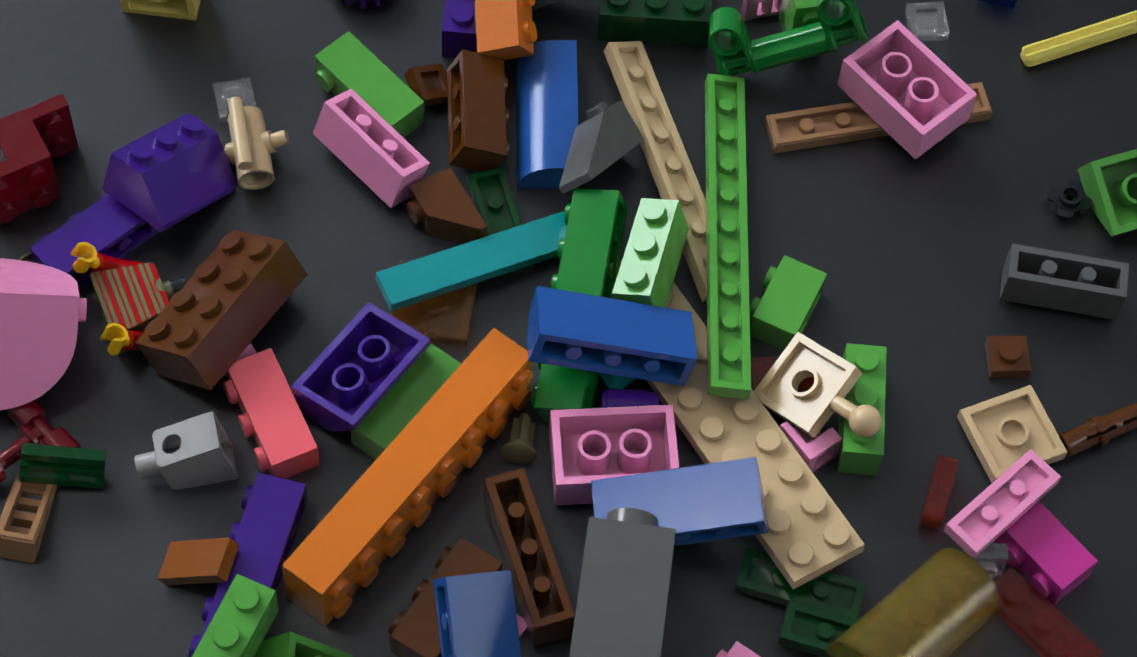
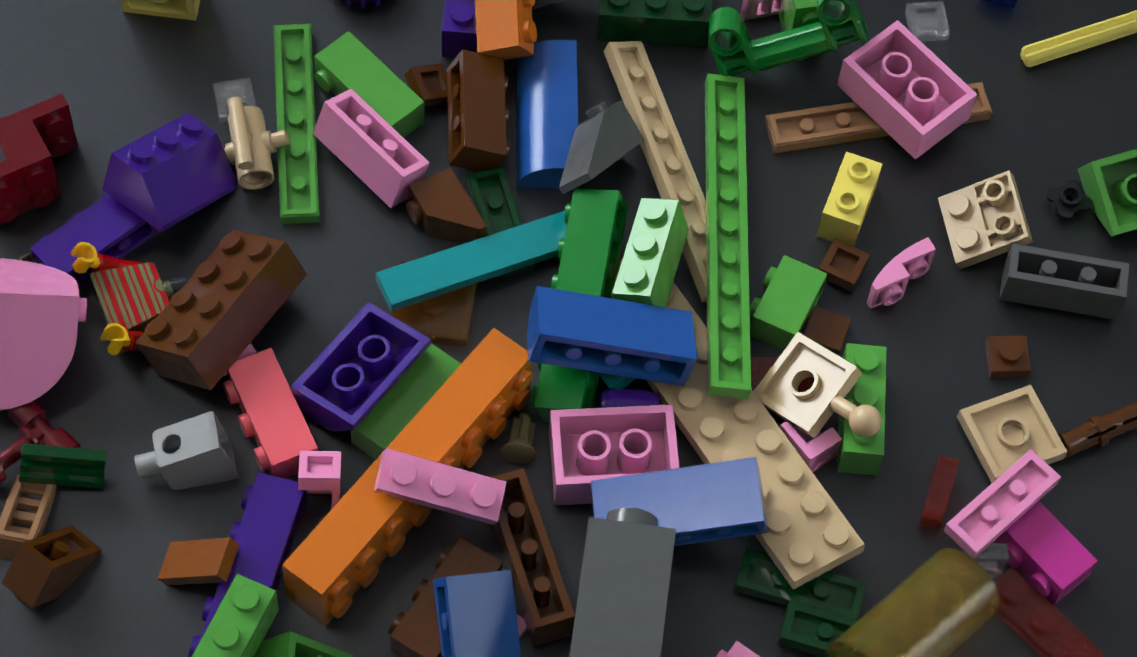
none -> reddish brown slope [2,525,102,608]
none -> bright green tile [273,24,320,224]
none -> bright pink panel [298,450,341,510]
none -> bright pink plate [373,448,506,525]
none -> reddish brown tile [804,306,852,356]
none -> light yellow brick [817,151,883,247]
none -> reddish brown plate [818,239,870,292]
none -> bright pink slope [866,237,936,309]
none -> tan plate [938,170,1033,269]

